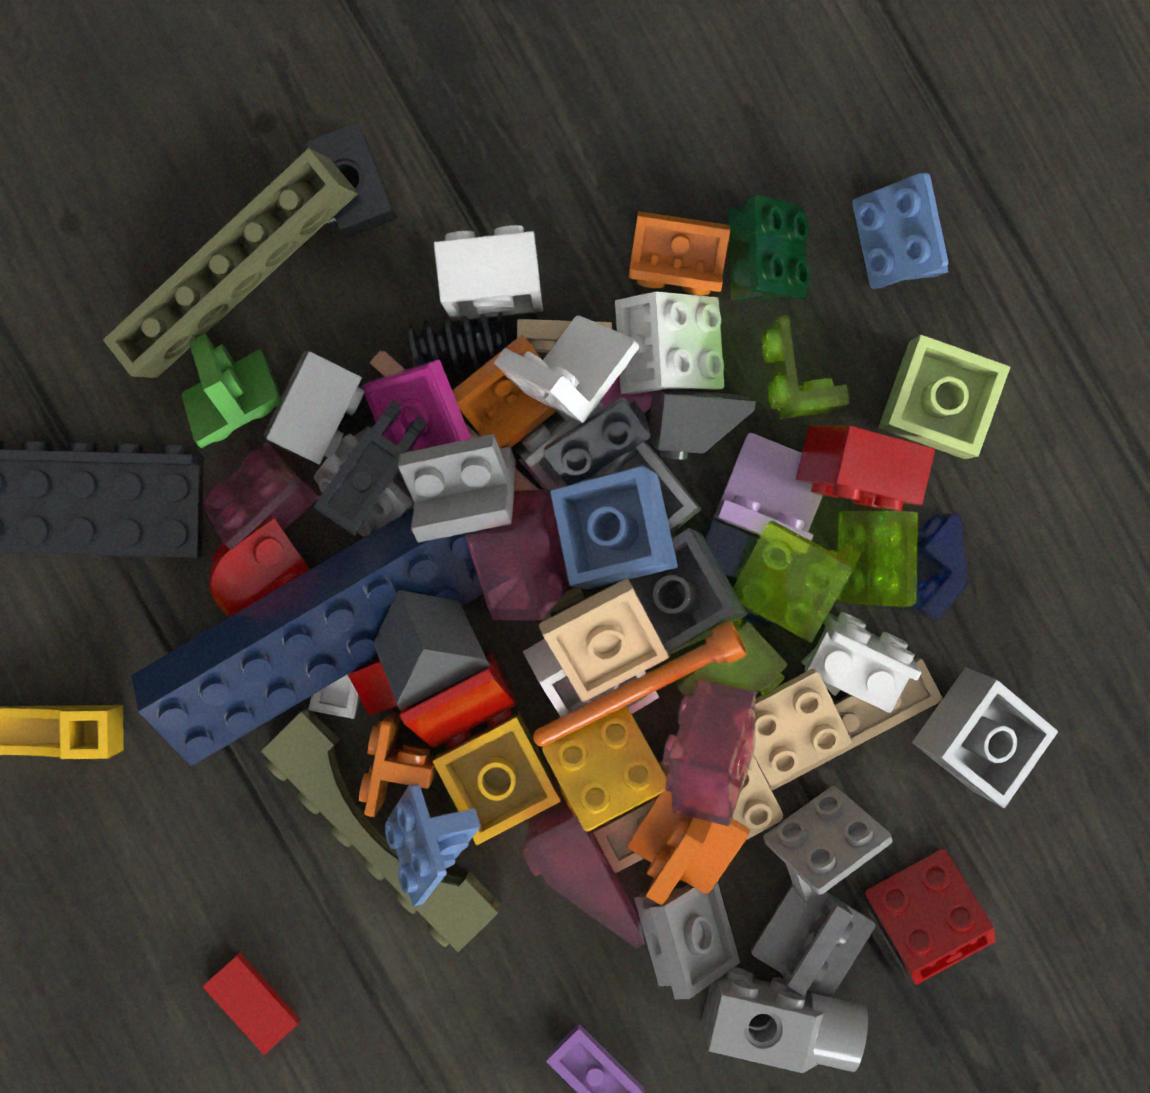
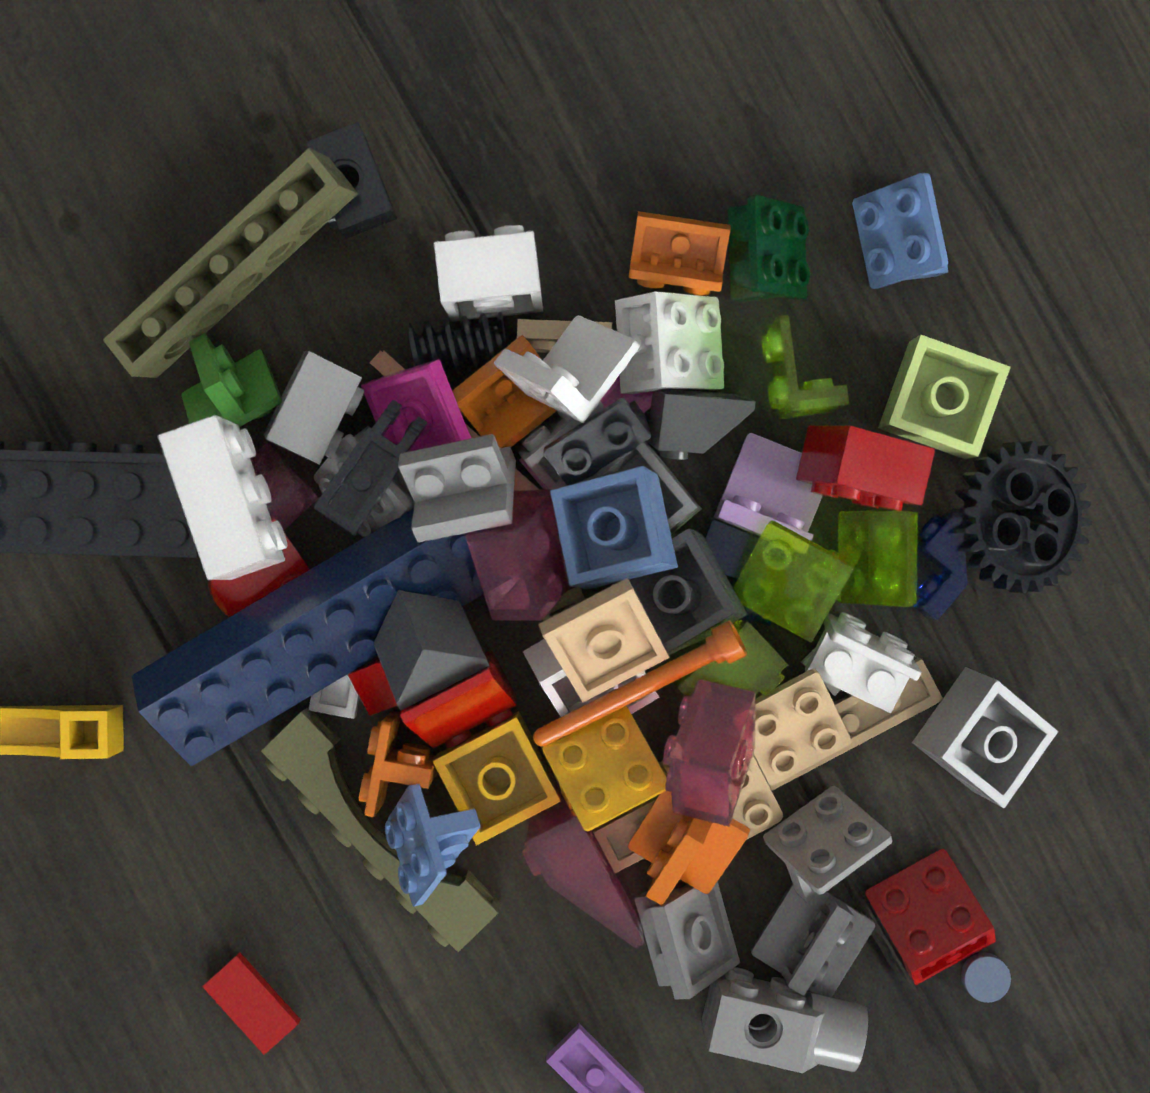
none -> white brick [158,415,288,580]
none -> black gear [952,441,1092,593]
none -> sand blue tile [961,952,1011,1003]

